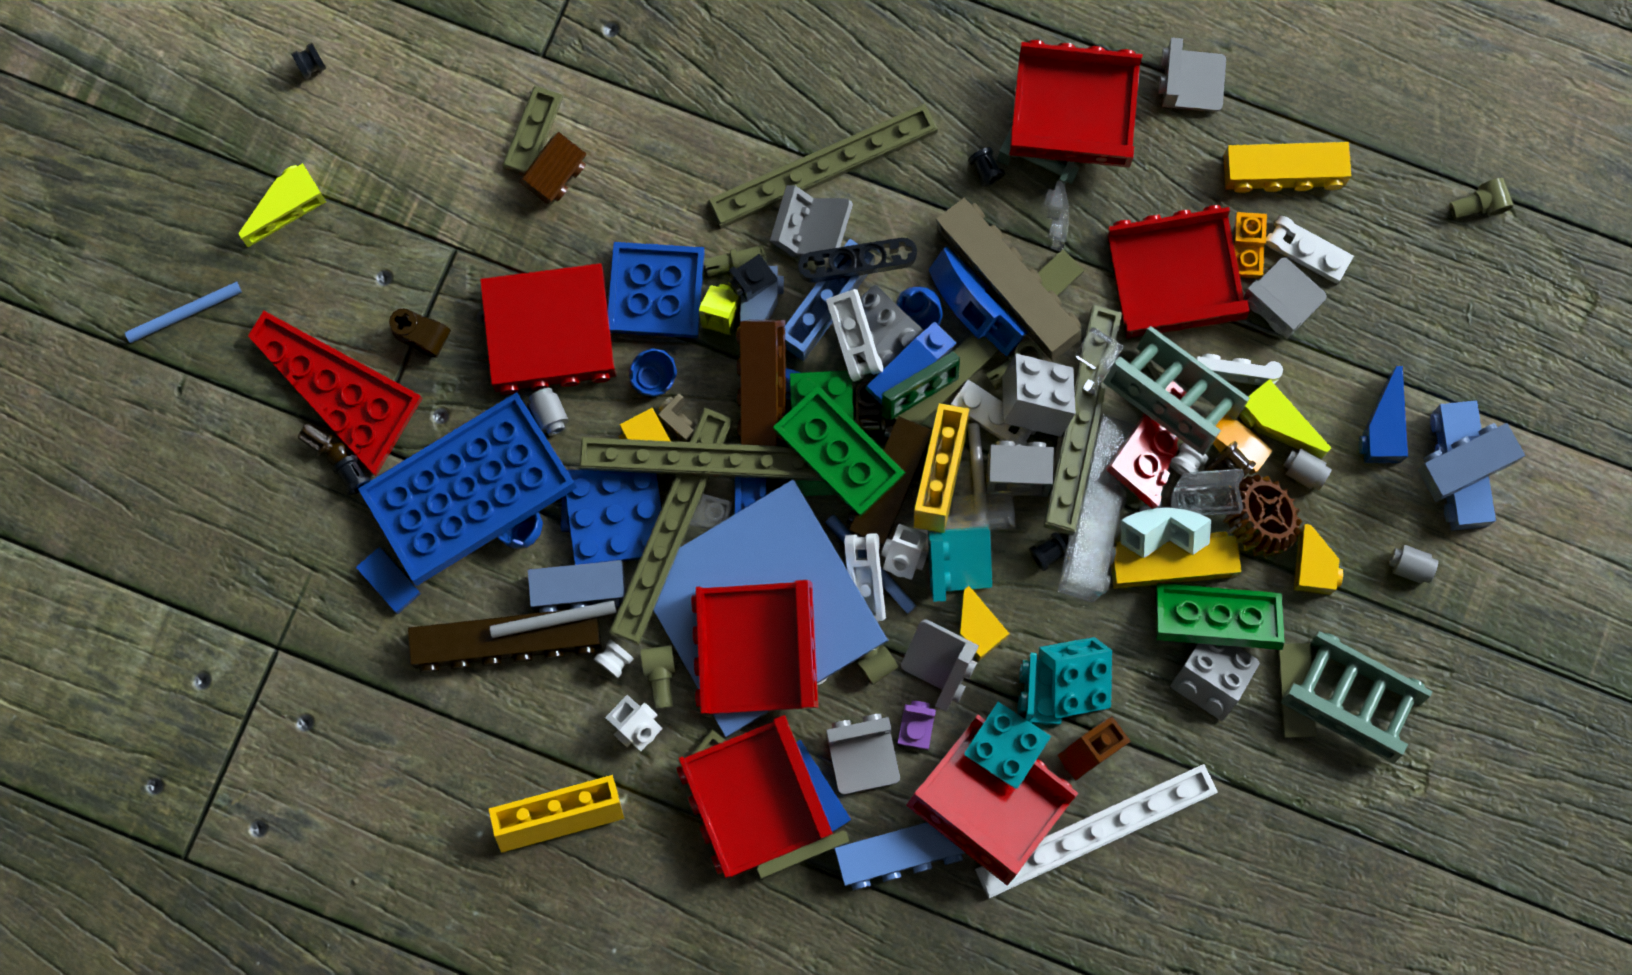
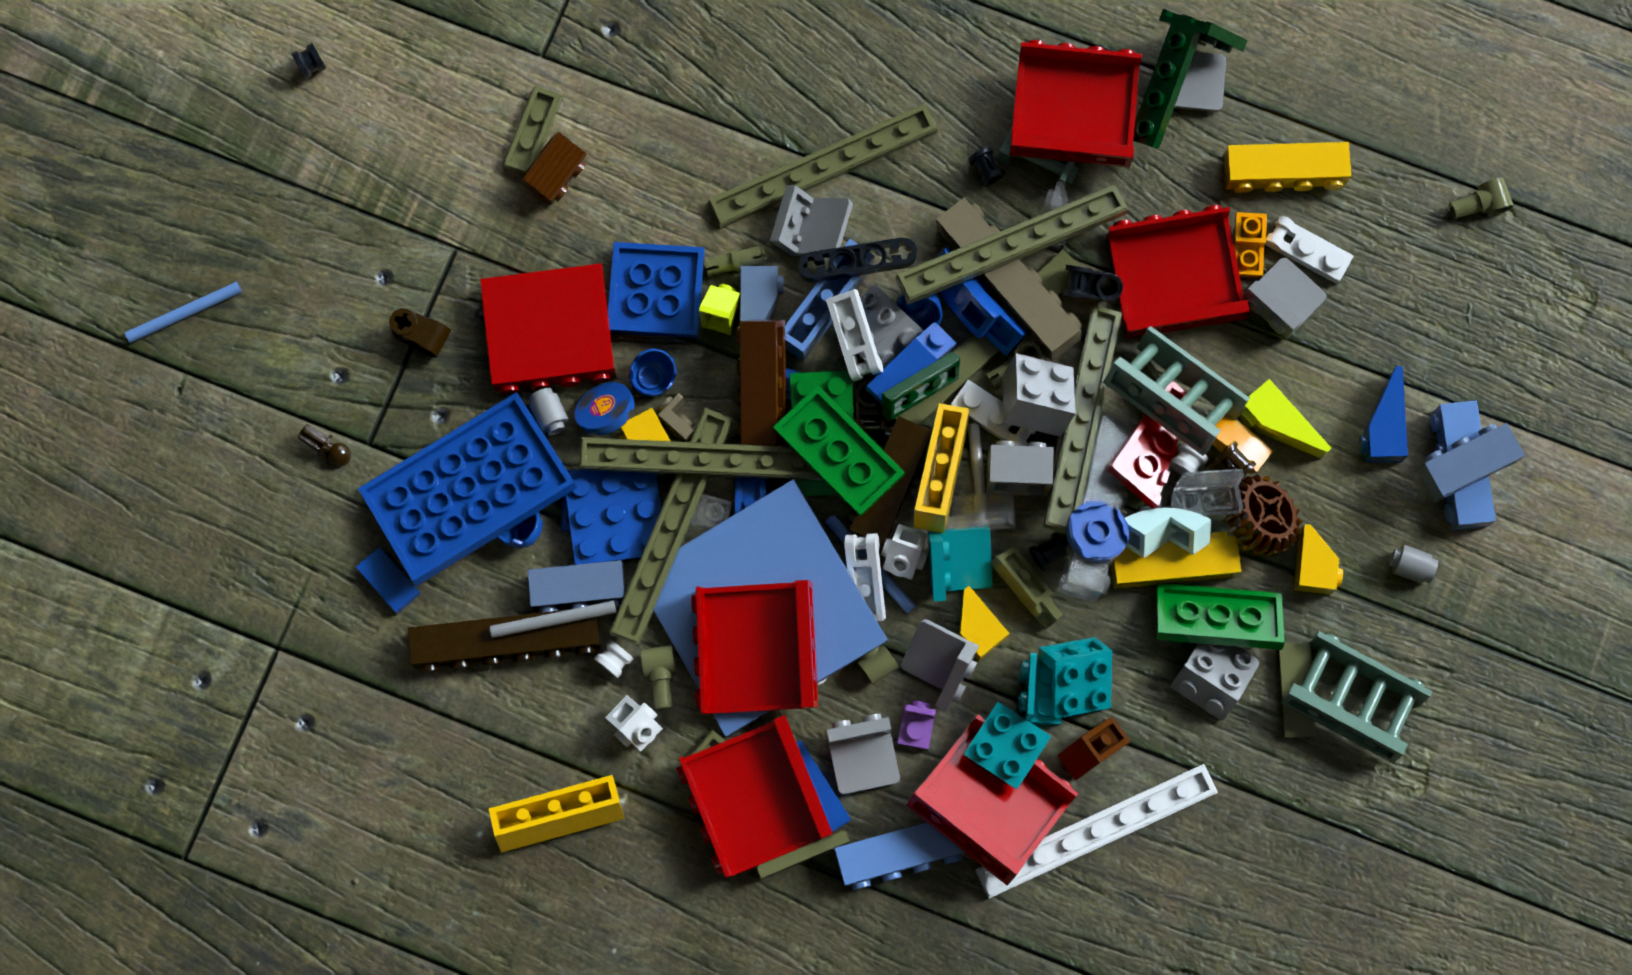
neon yellow slope [238,163,326,247] -> none
red wing [248,310,423,477] -> none
black bush [332,455,371,496] -> none
black bracket [728,254,777,301] -> none
clear panel [1075,327,1124,394] -> none
white plate [1196,354,1283,386] -> none
light grey brick [1283,448,1332,490] -> none
none -> blue tile [575,382,635,436]
none -> olive tile [895,185,1129,305]
none -> olive hinge [990,546,1063,629]
none -> black piece [1061,265,1123,301]
none -> tile [1066,501,1129,563]
none -> dark green bracket [1133,9,1247,149]

